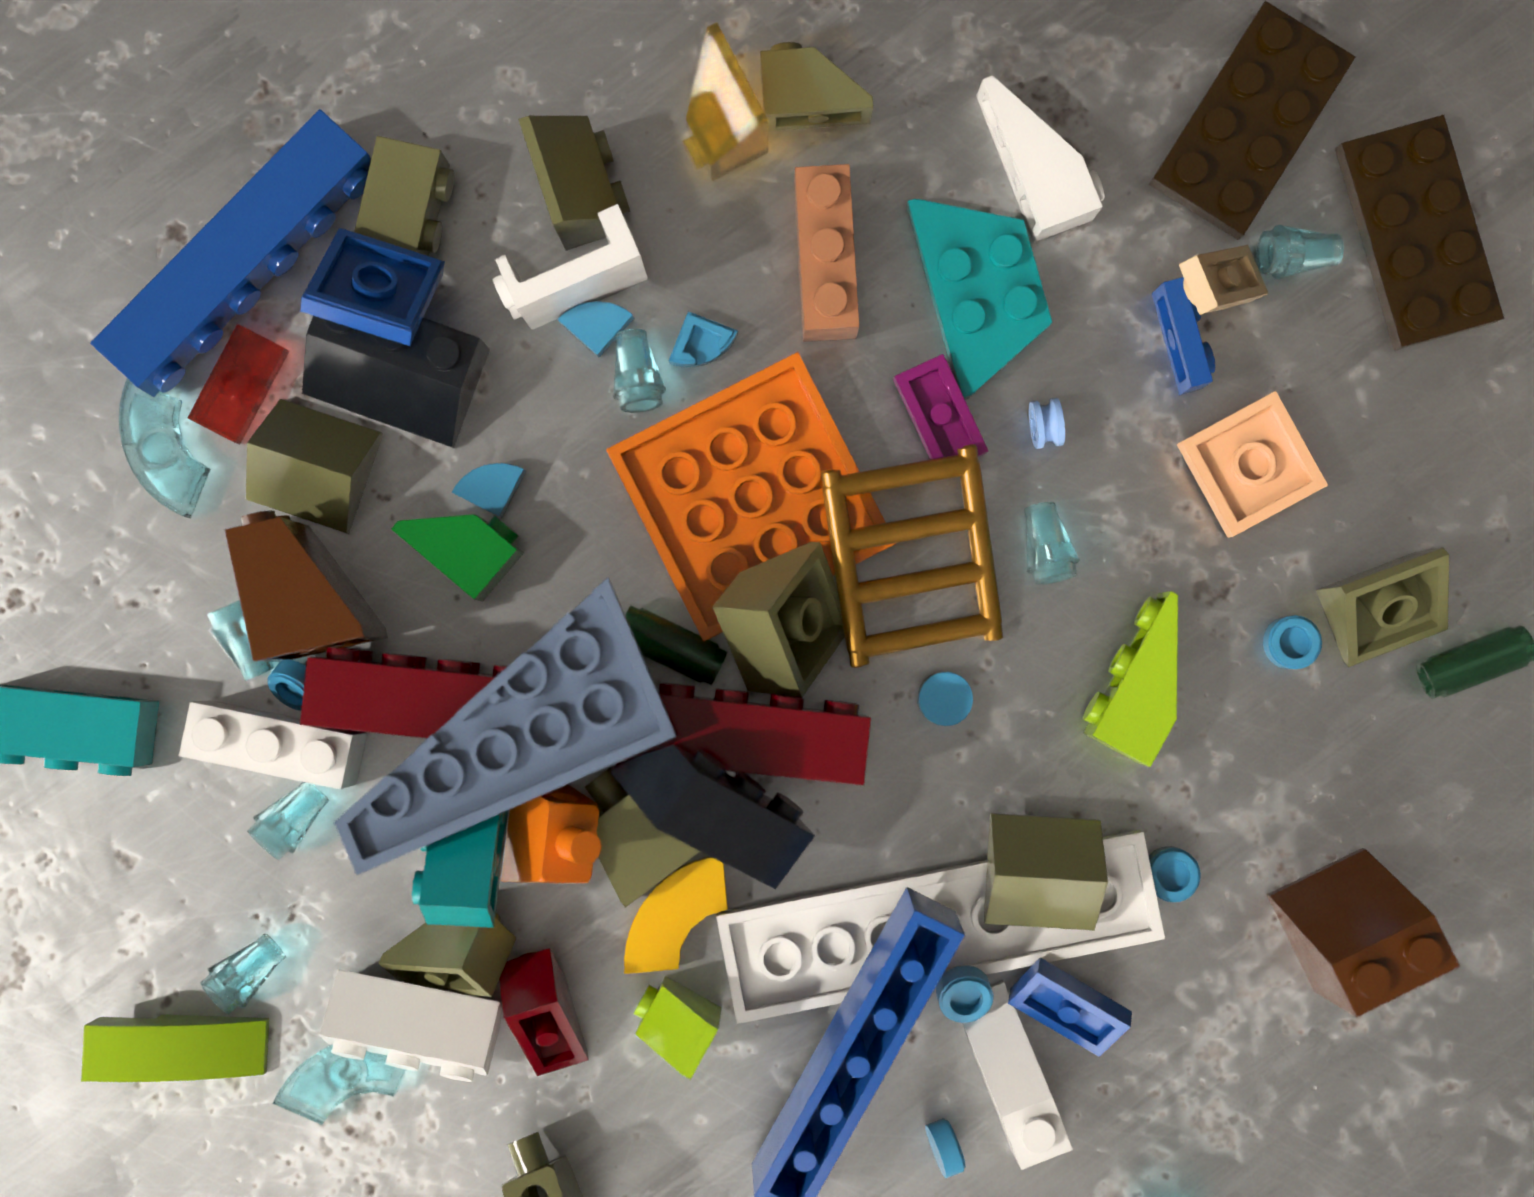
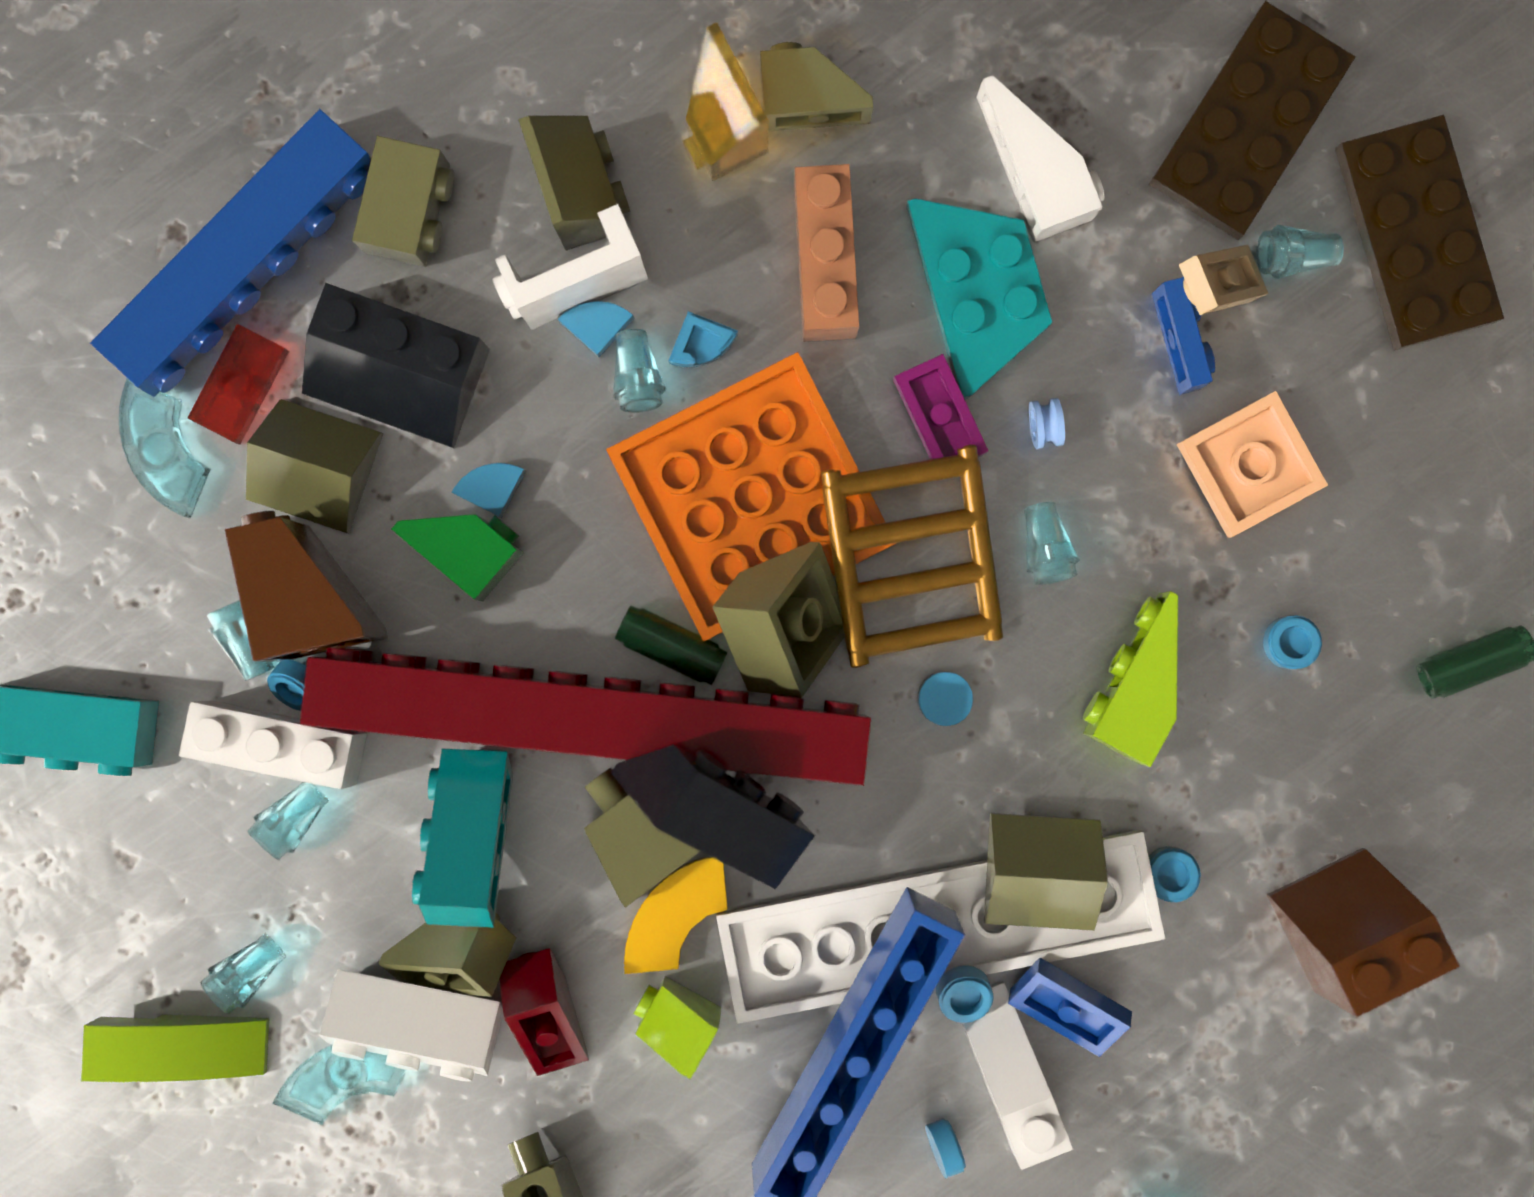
blue plate [301,228,445,346] -> none
sand blue wing [334,577,677,875] -> none
orange torso [501,784,601,884] -> none
olive slope [1316,548,1449,667] -> none

